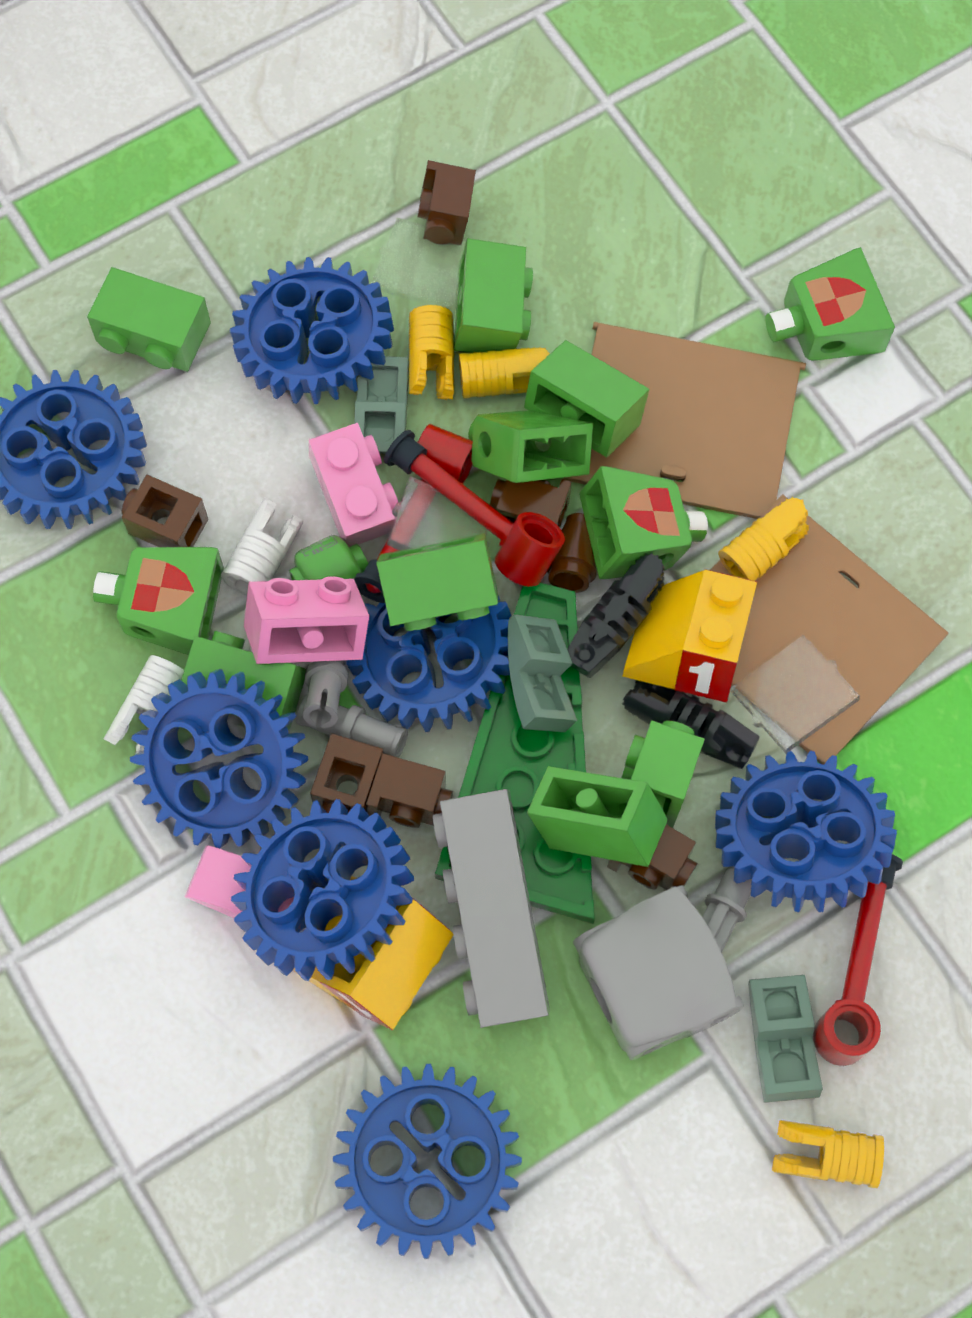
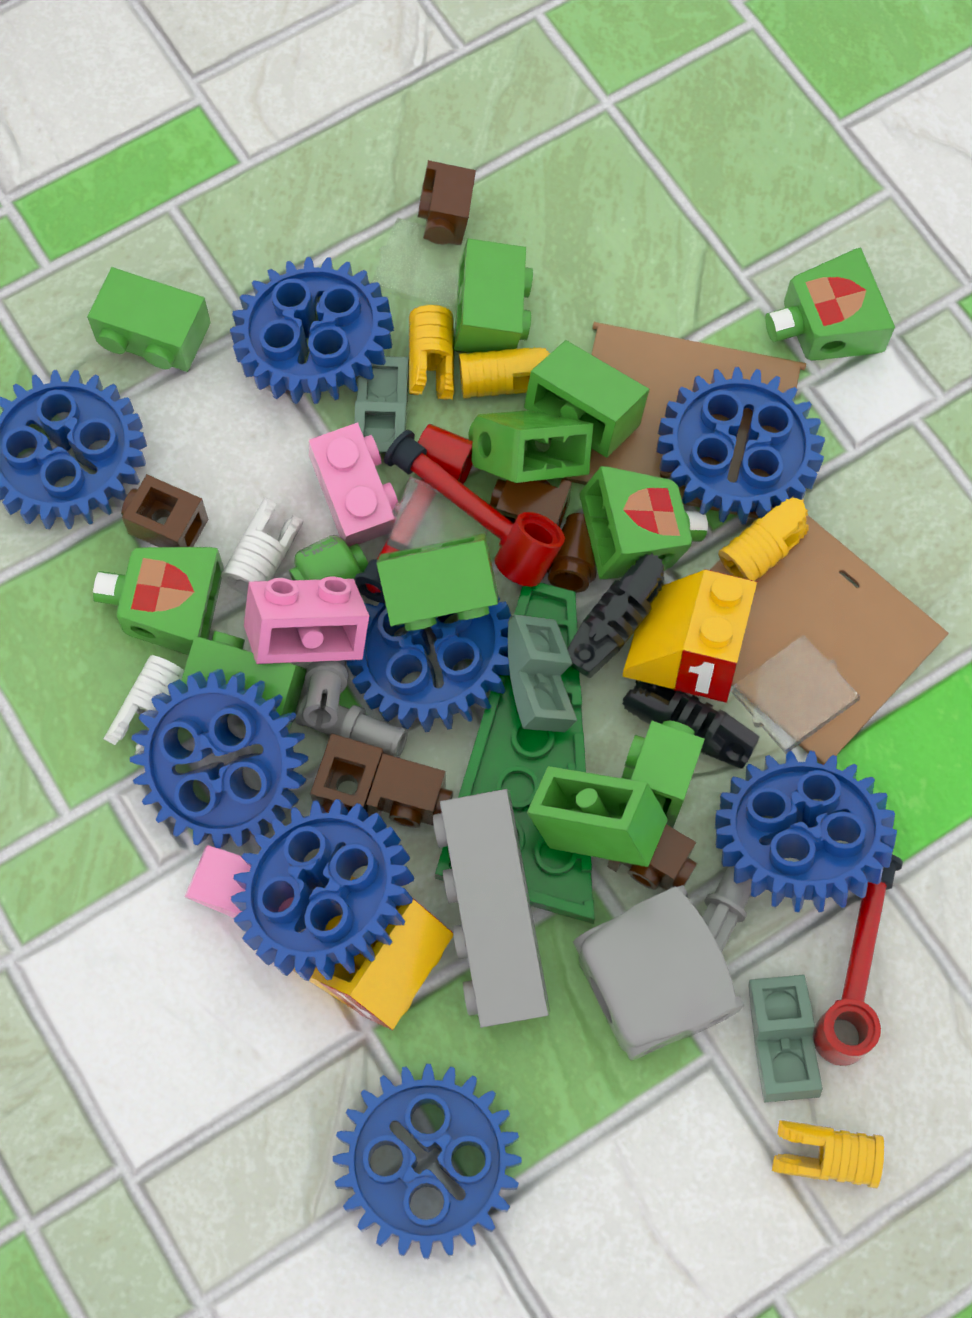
none -> blue gear [656,367,825,525]

